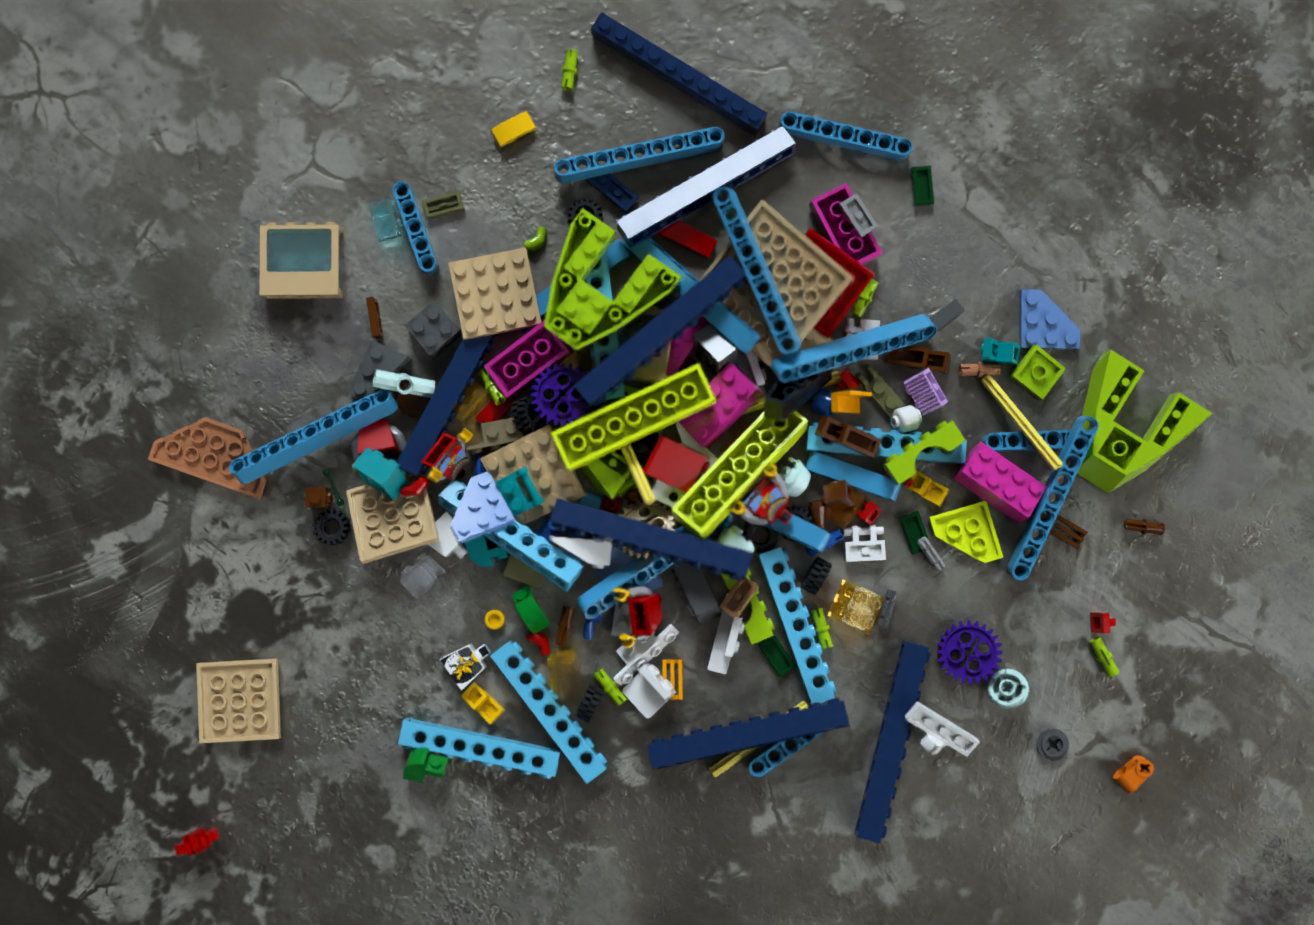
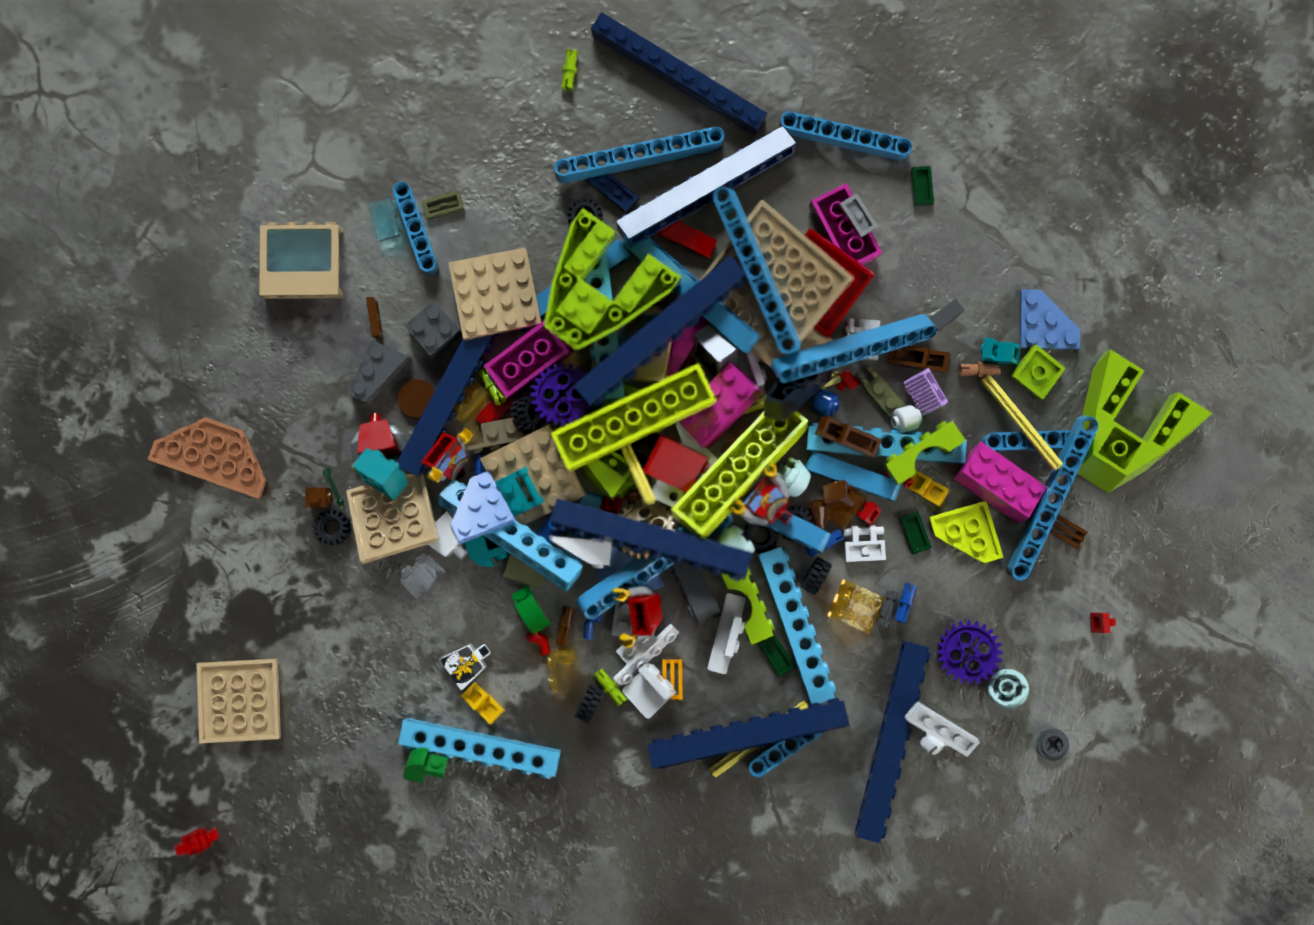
dark azure beam [229,389,398,484] -> none
light aqua piece [372,369,435,398] -> none
red arm [400,476,429,497] -> none
yellow tile [484,609,505,630] -> none
yellow slope [490,111,536,147] -> none
medium azure brick [490,640,607,784] -> none
lime arm [524,227,547,252] -> none
medium nougat plate [719,578,759,620] -> none
lime pin [811,608,834,649] -> none
light orange panel [831,390,872,414] -> none
lime pin [850,279,879,319] -> none
light grey axle [917,537,945,571] -> none
lime pin [1089,636,1120,678] -> none
orange piece [1113,755,1154,794] -> none
reddish brown axle [1123,519,1165,535] -> none
none -> blue axle [894,583,917,623]

